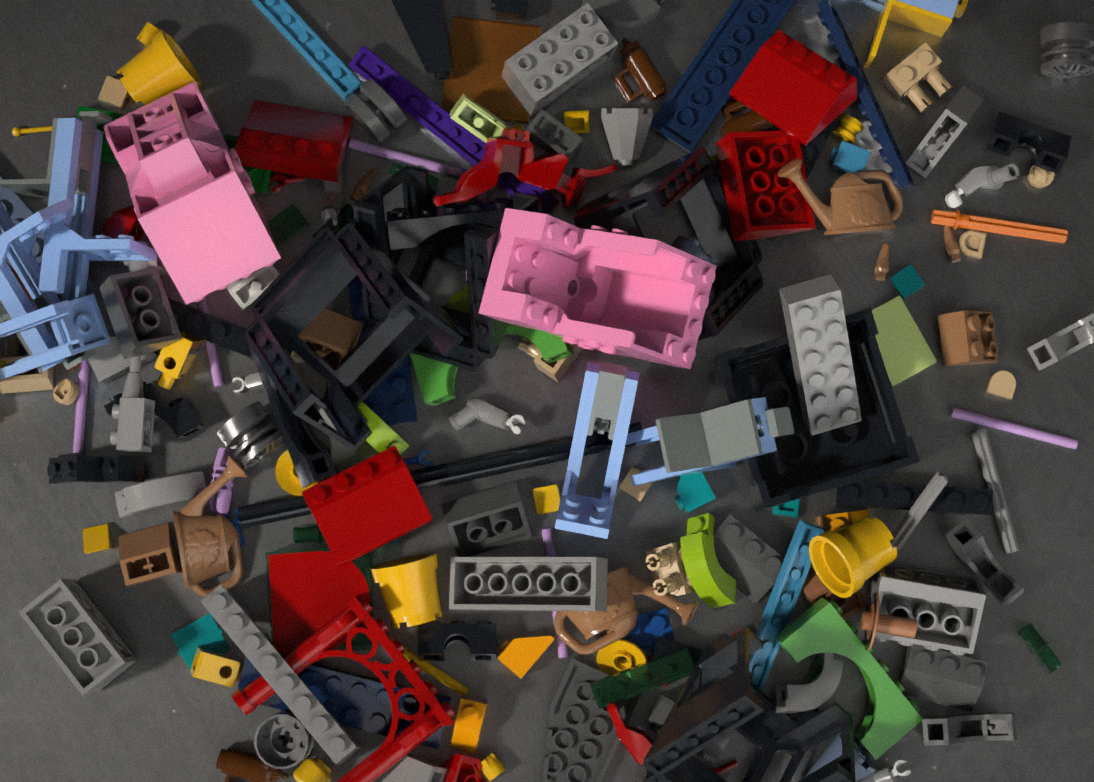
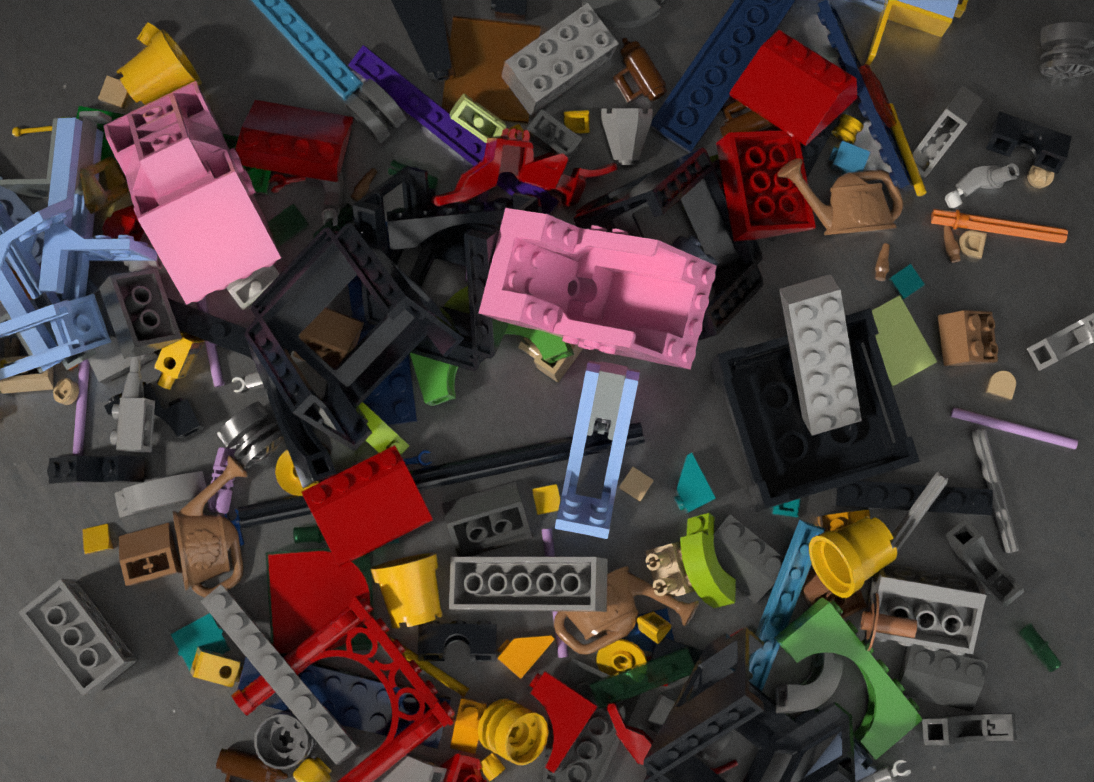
lavender piece [349,138,467,178] -> none
light grey arm [448,398,526,434] -> none
light grey piece [625,397,794,486] -> none
tan brick [882,42,953,113] -> none
none -> clear yellow tile [80,157,130,214]
none -> yellow wheel [478,699,549,765]
none -> red arch [529,671,597,773]
none -> yellow slope [637,611,672,644]
none -> clear red tile [859,64,897,128]
none -> yellow bar [884,103,927,196]

